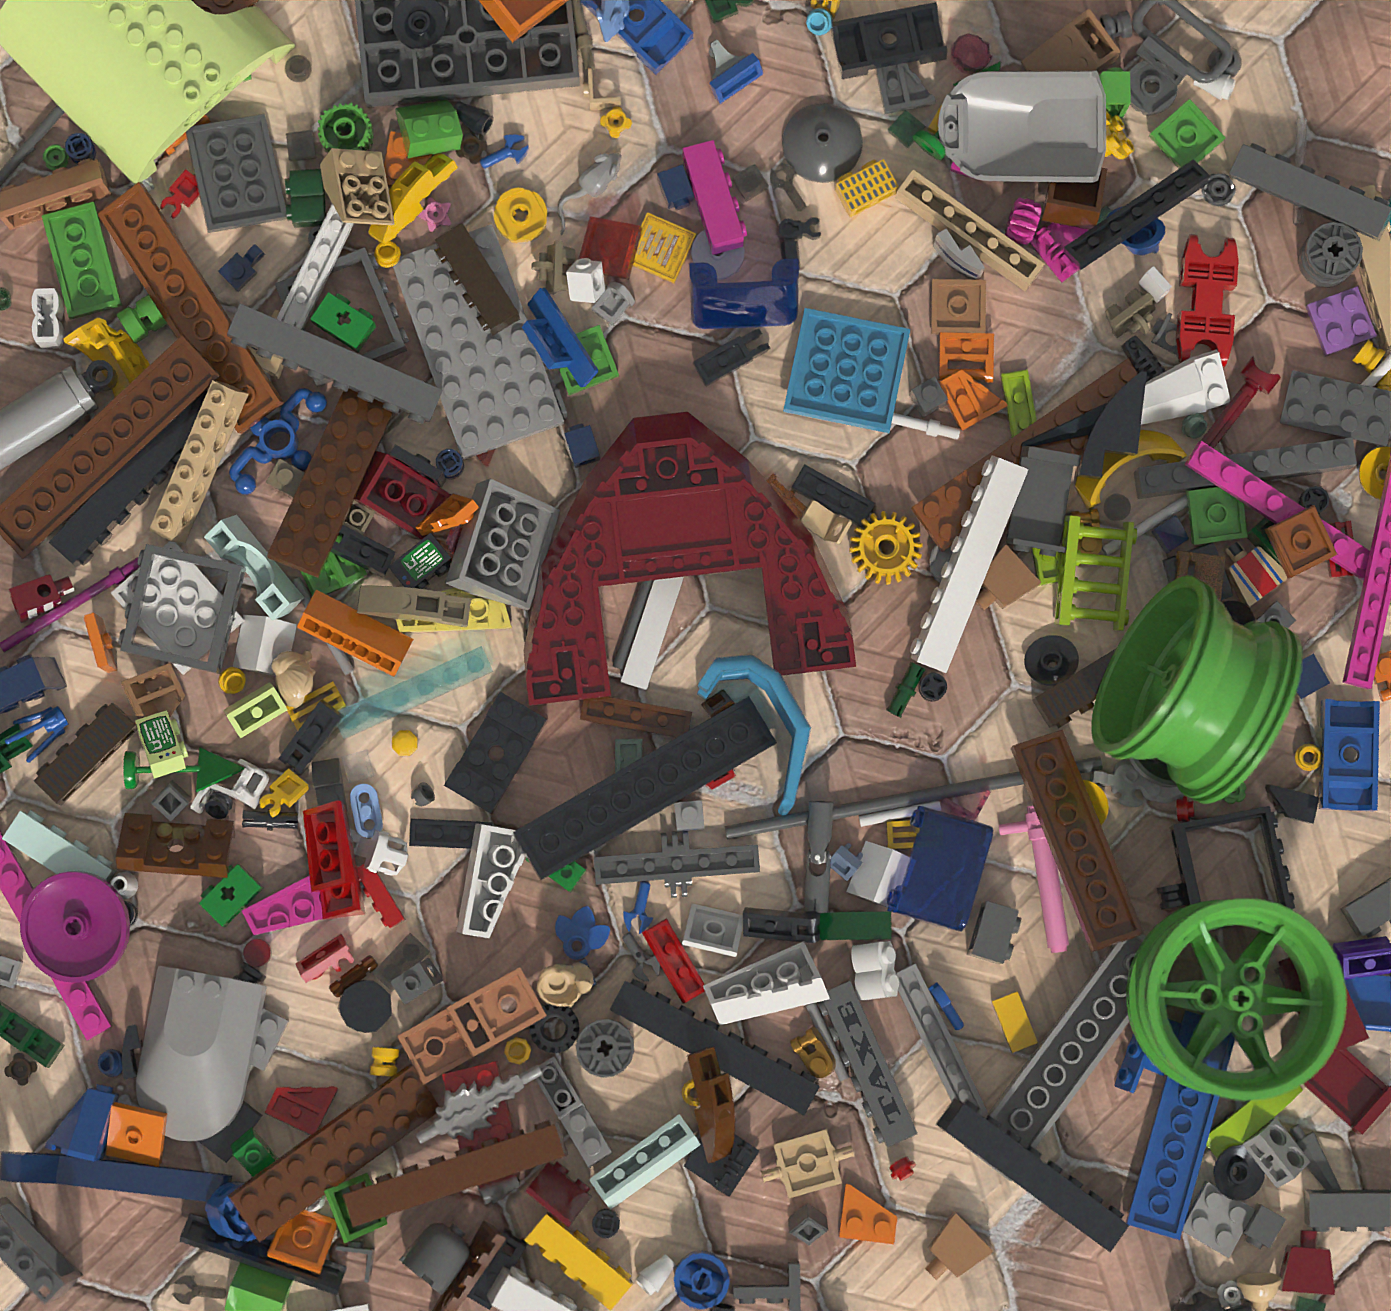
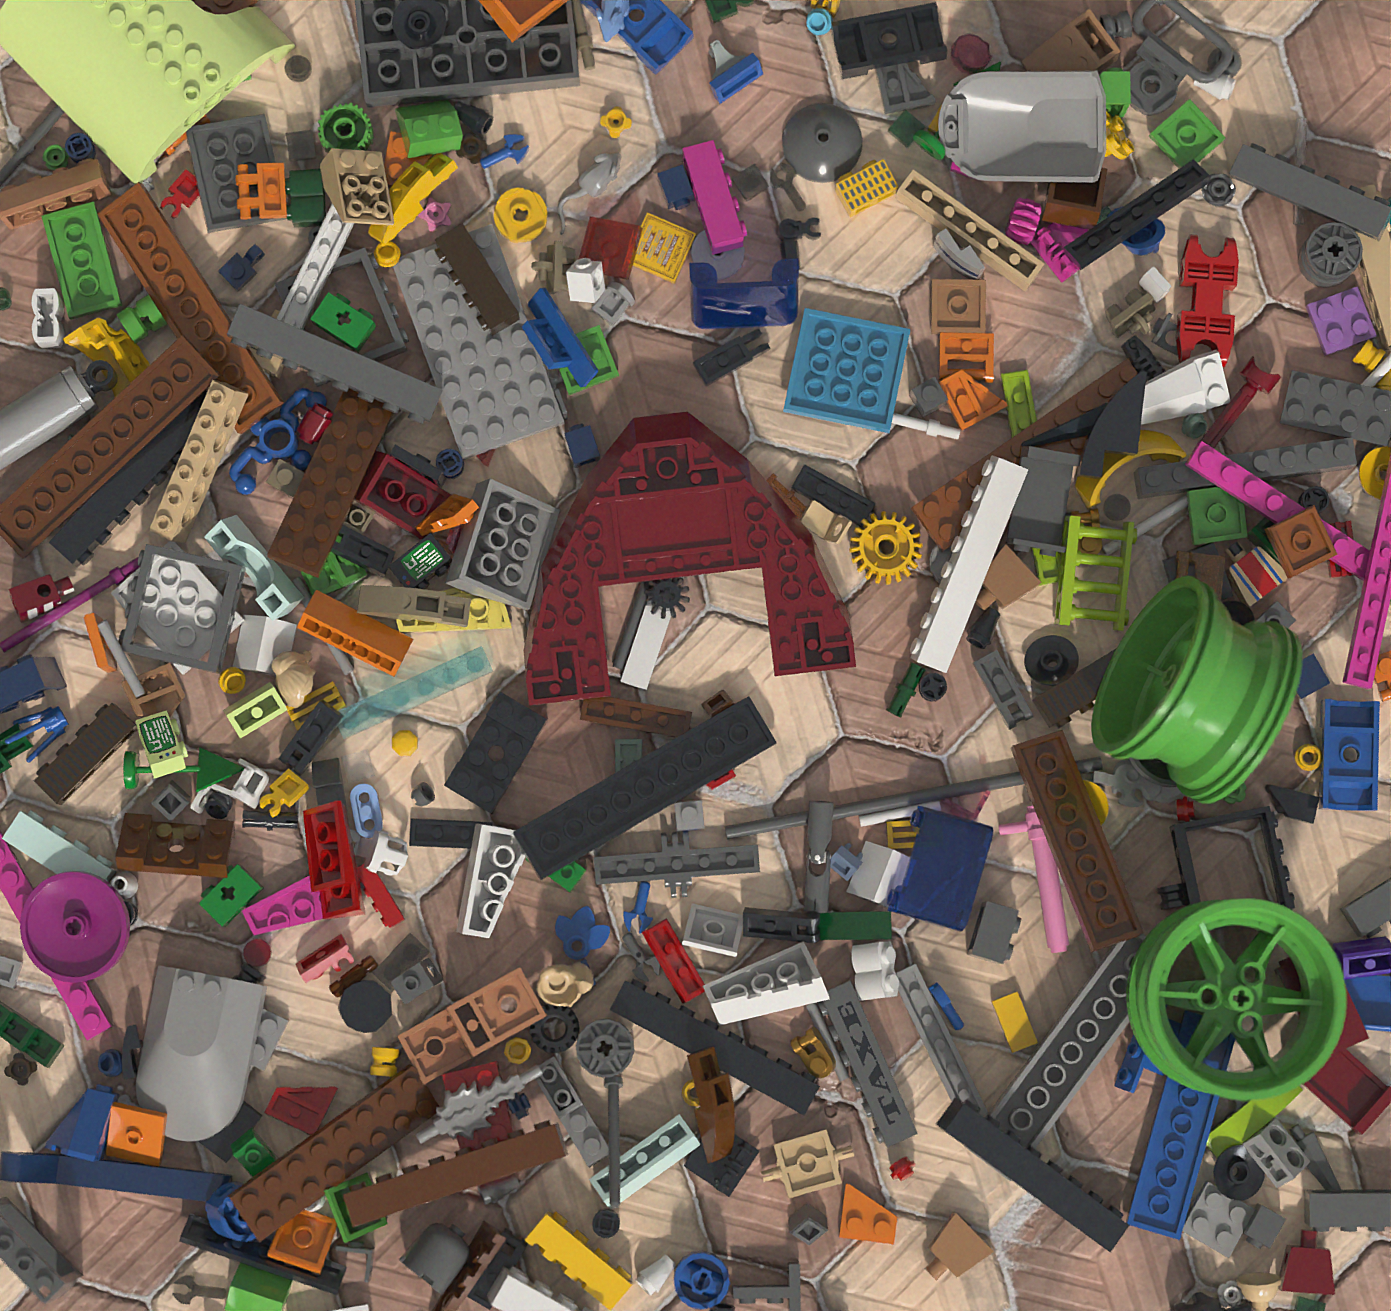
dark red slope [525,1161,592,1227] -> none
tan bracket [583,68,621,110] -> none
dark azure windscreen [697,655,811,816] -> none
dark blue slope [1151,515,1189,554] -> none
none -> light grey bar [97,620,145,697]
none -> orange plate [235,163,287,220]
none -> dark red brick [296,402,334,445]
none -> dark blue plate [507,1092,531,1120]
none -> dark grey bar [604,1076,623,1208]
none -> black gear [644,577,690,619]
none -> black cone [966,607,1001,649]
none -> dark grey plate [972,650,1033,730]

